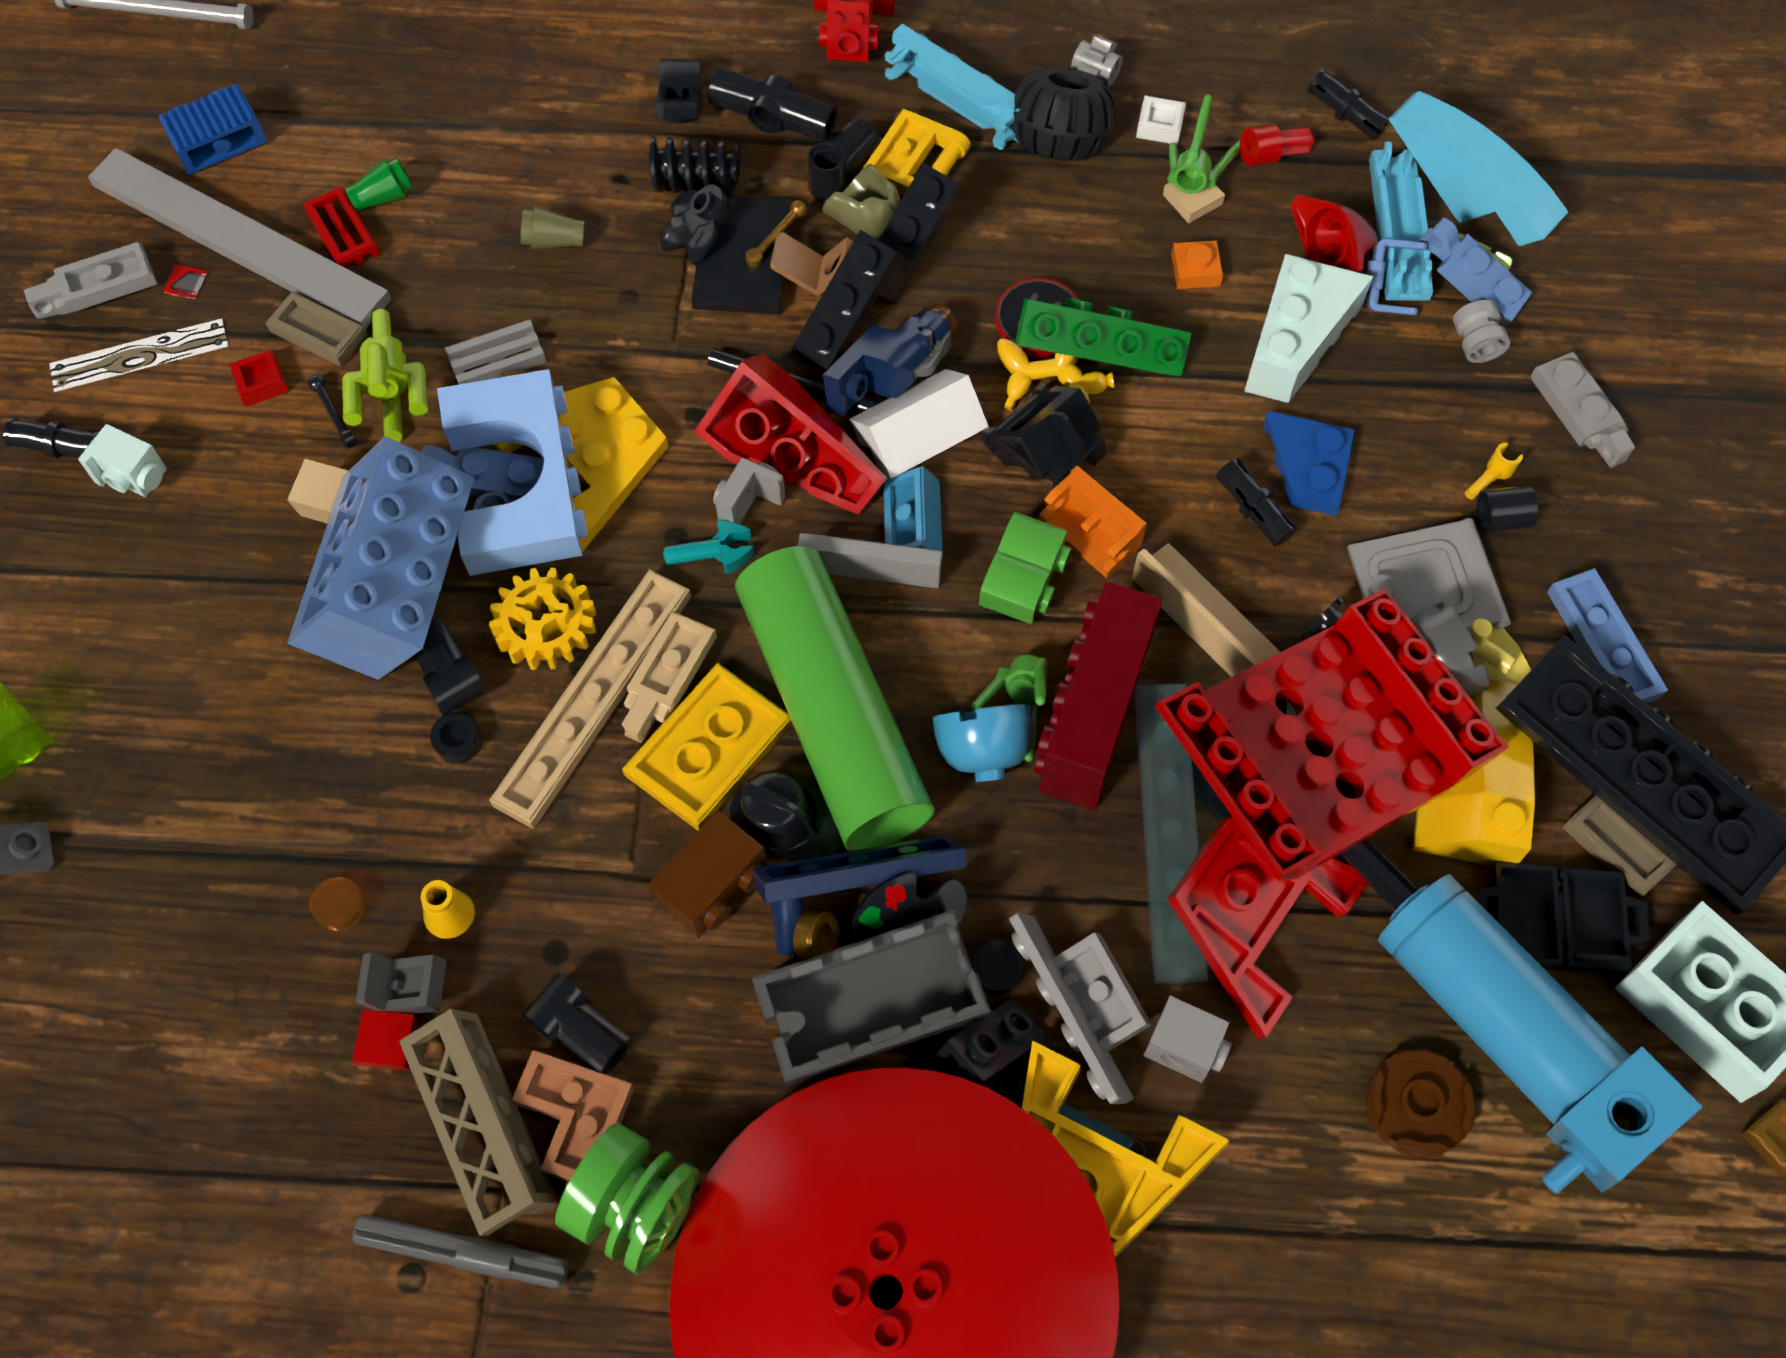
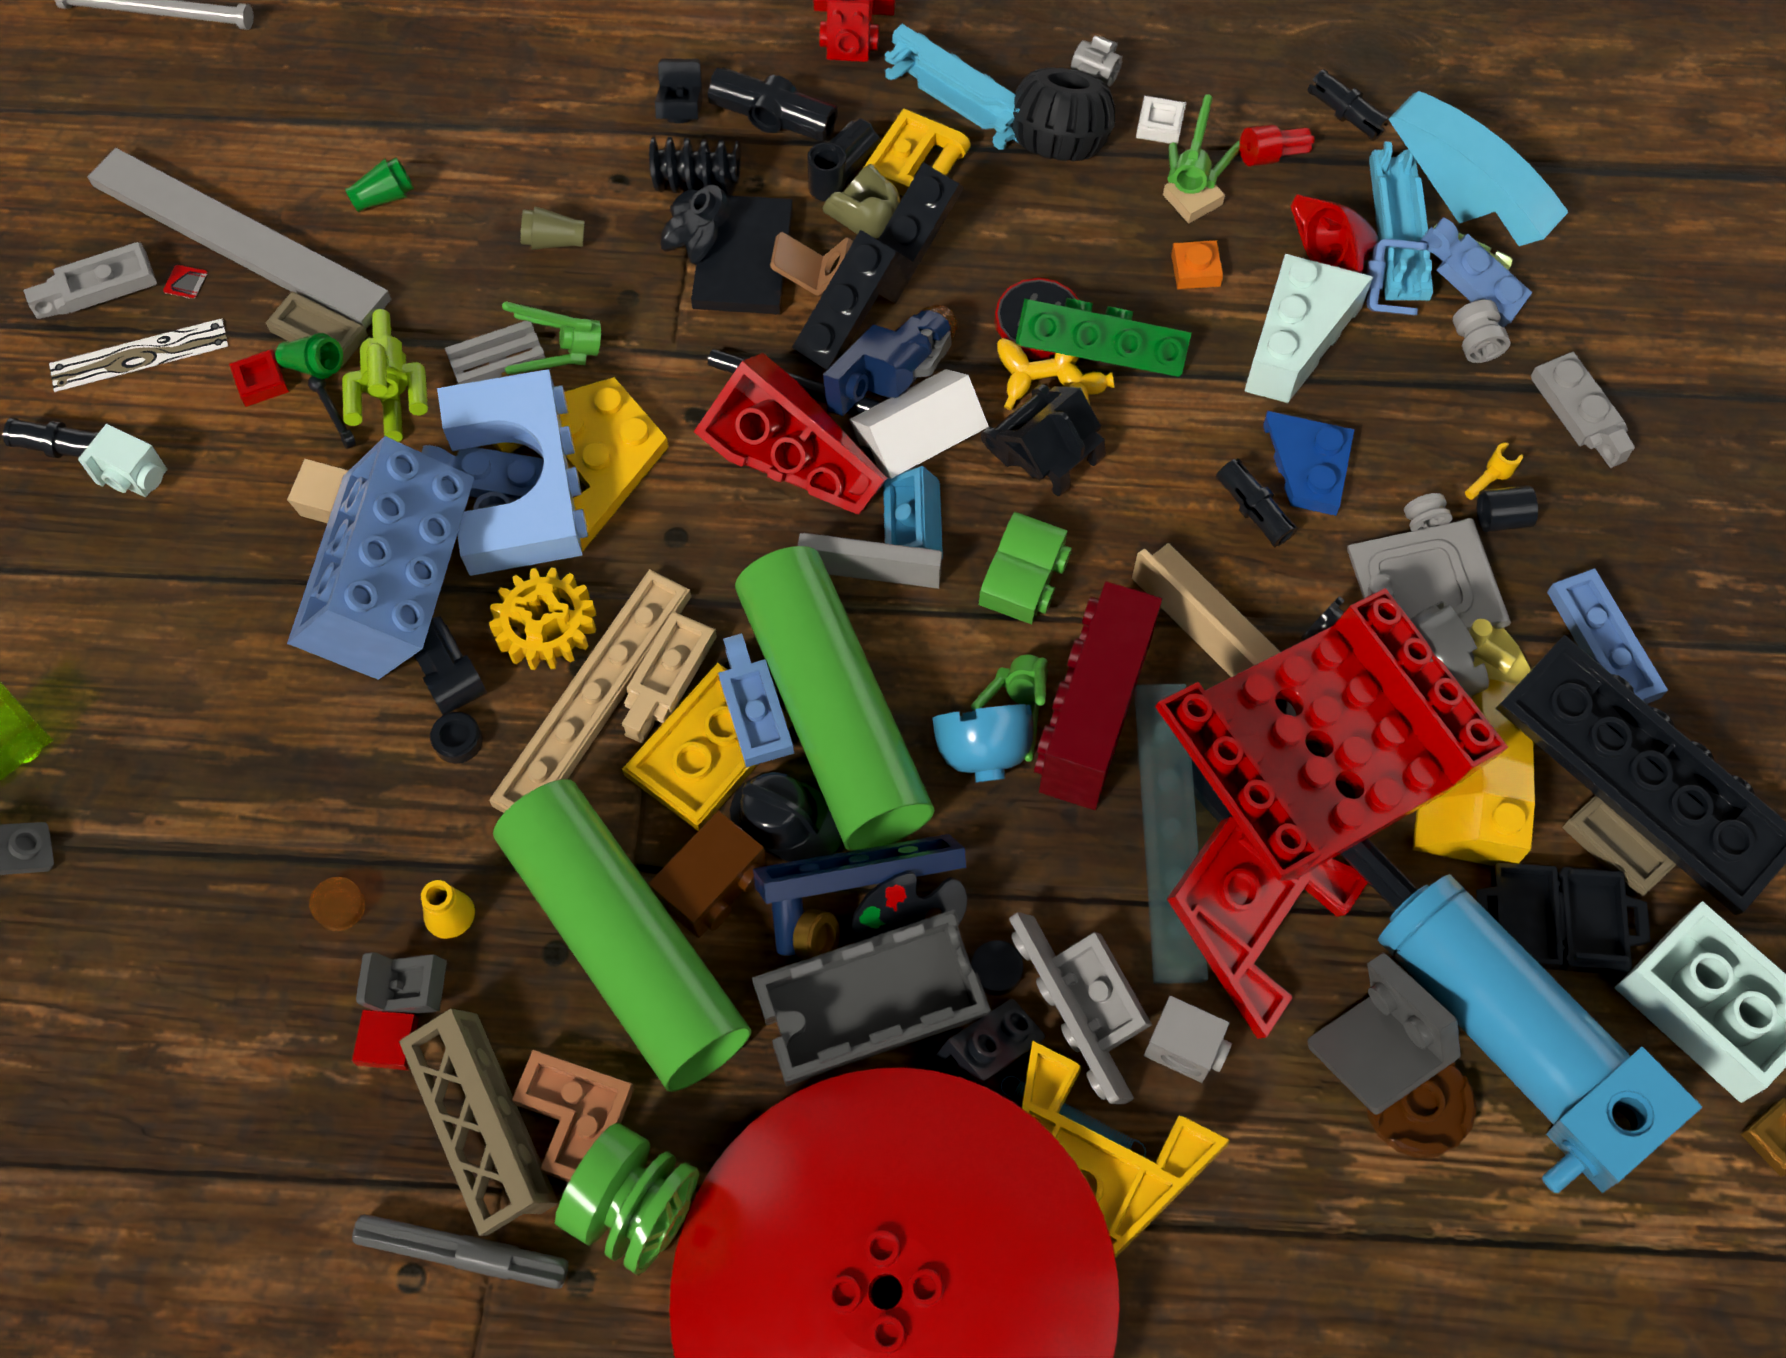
blue brick [159,83,268,175] -> none
red tile [302,186,381,270] -> none
black piece [522,973,632,1074] -> none
teal bar [663,520,754,574] -> none
light grey bracket [713,458,786,524] -> none
pearl gold hinge [745,200,807,268] -> none
orange hinge [1039,466,1147,578] -> none
none -> green cone [275,333,344,379]
none -> bright green piece [493,779,751,1092]
none -> bright green plant [502,302,601,375]
none -> medium blue plate [718,633,794,767]
none -> dark grey bracket [1307,953,1461,1114]
none -> light grey bush [1404,493,1453,532]

